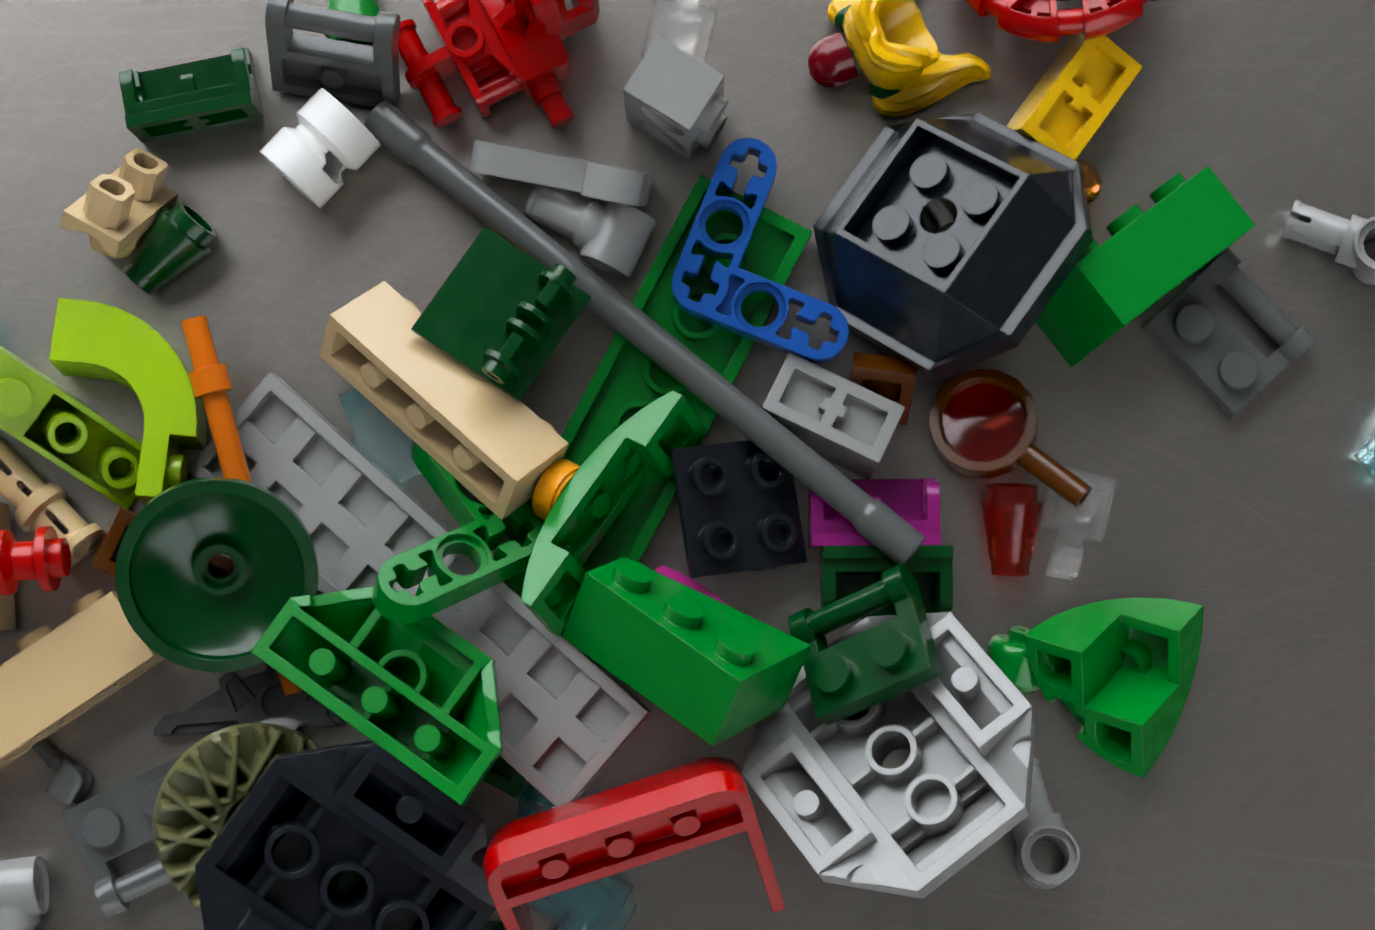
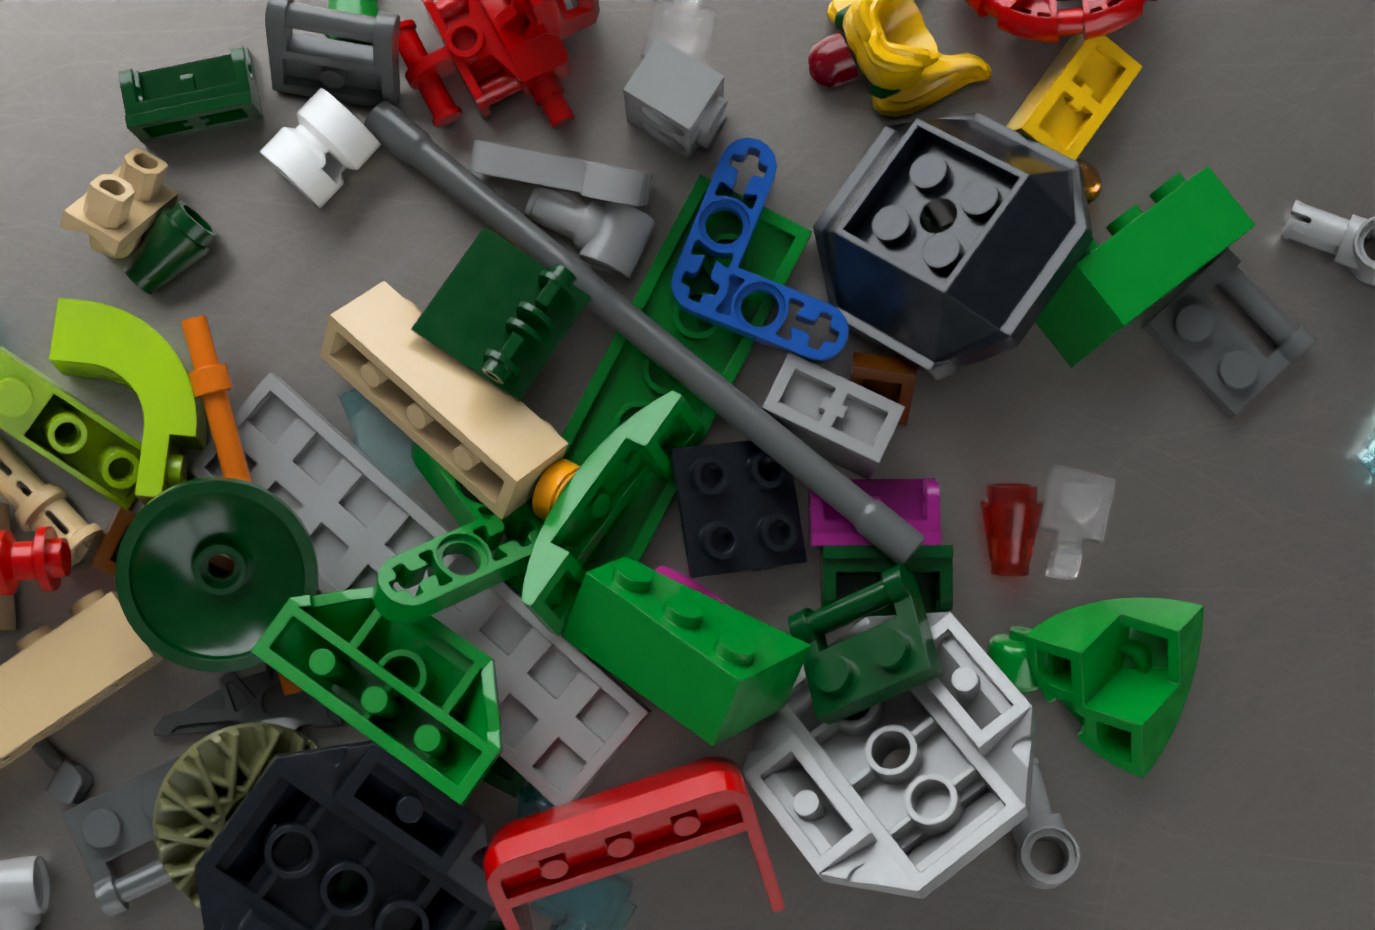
piece [929,369,1092,508] -> none

